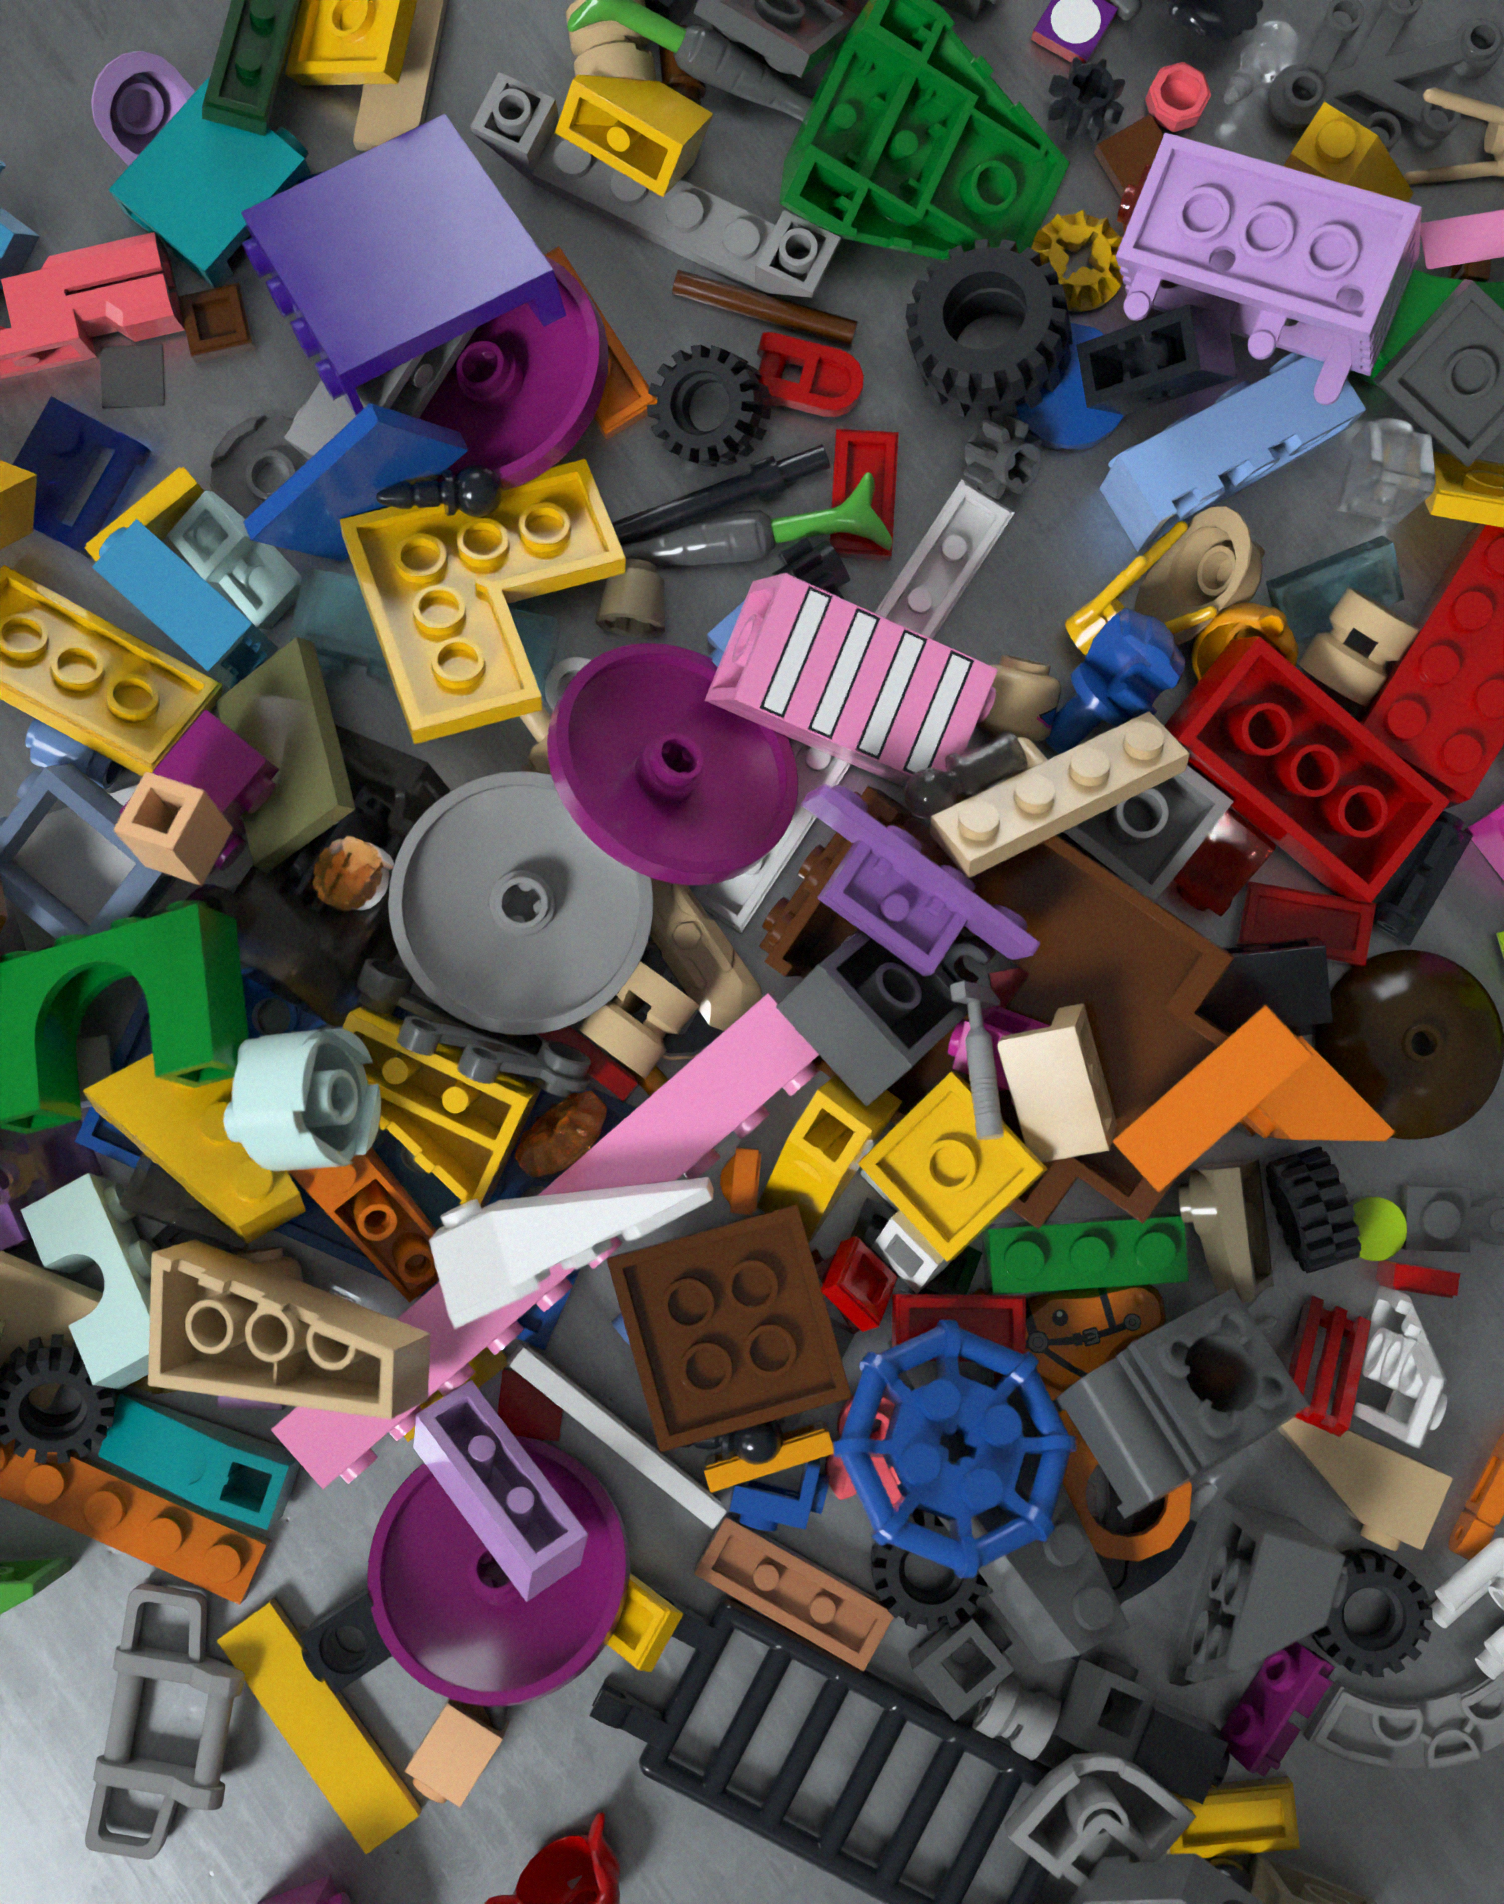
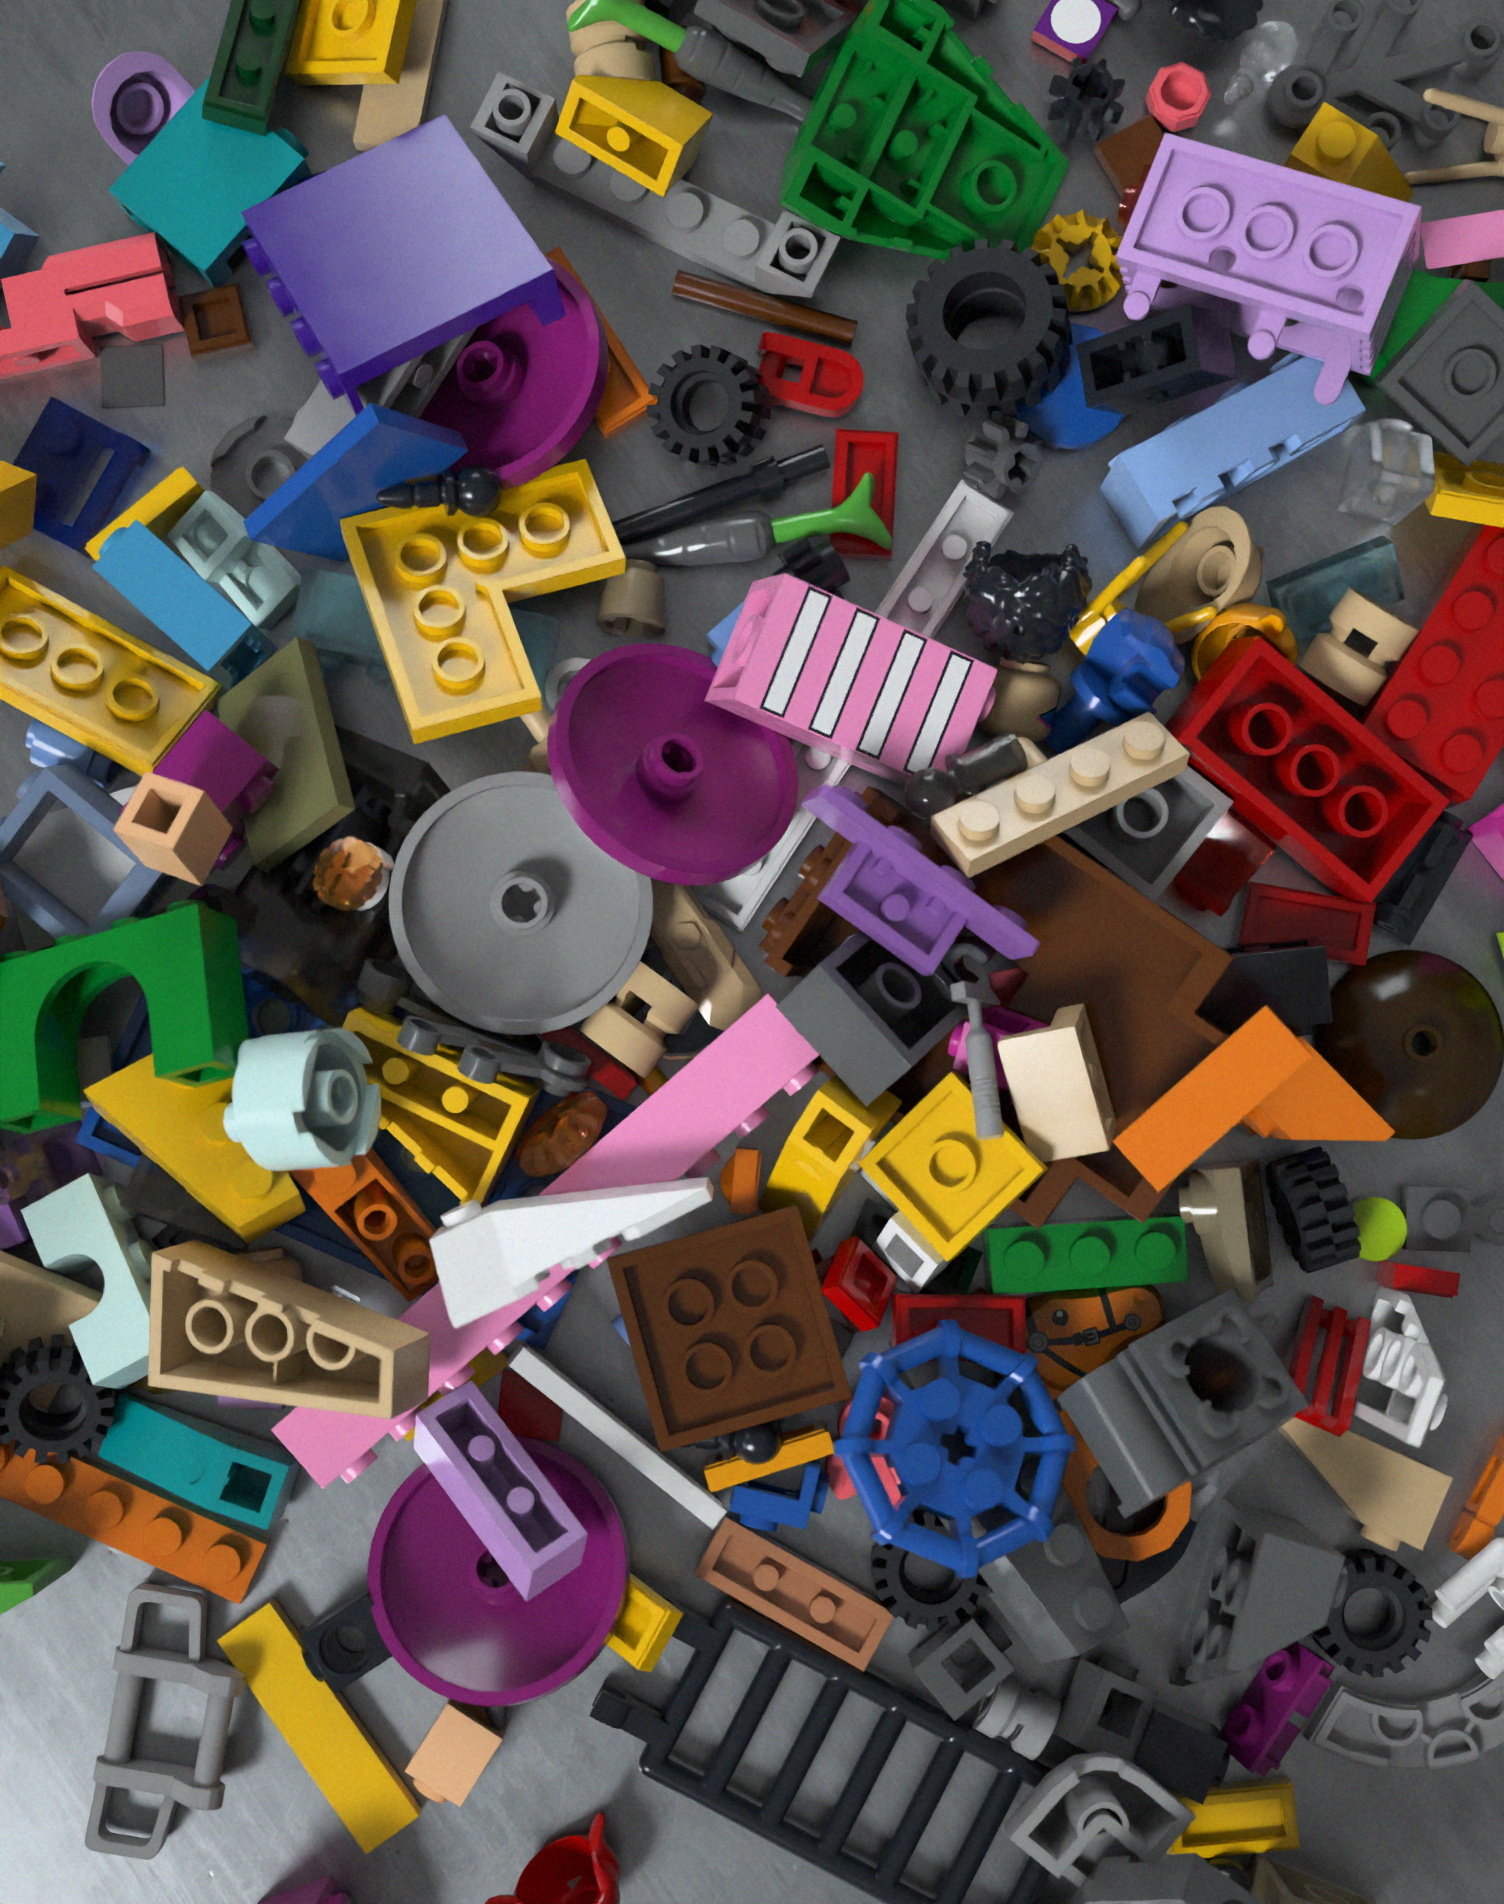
none -> black piece [962,541,1093,665]

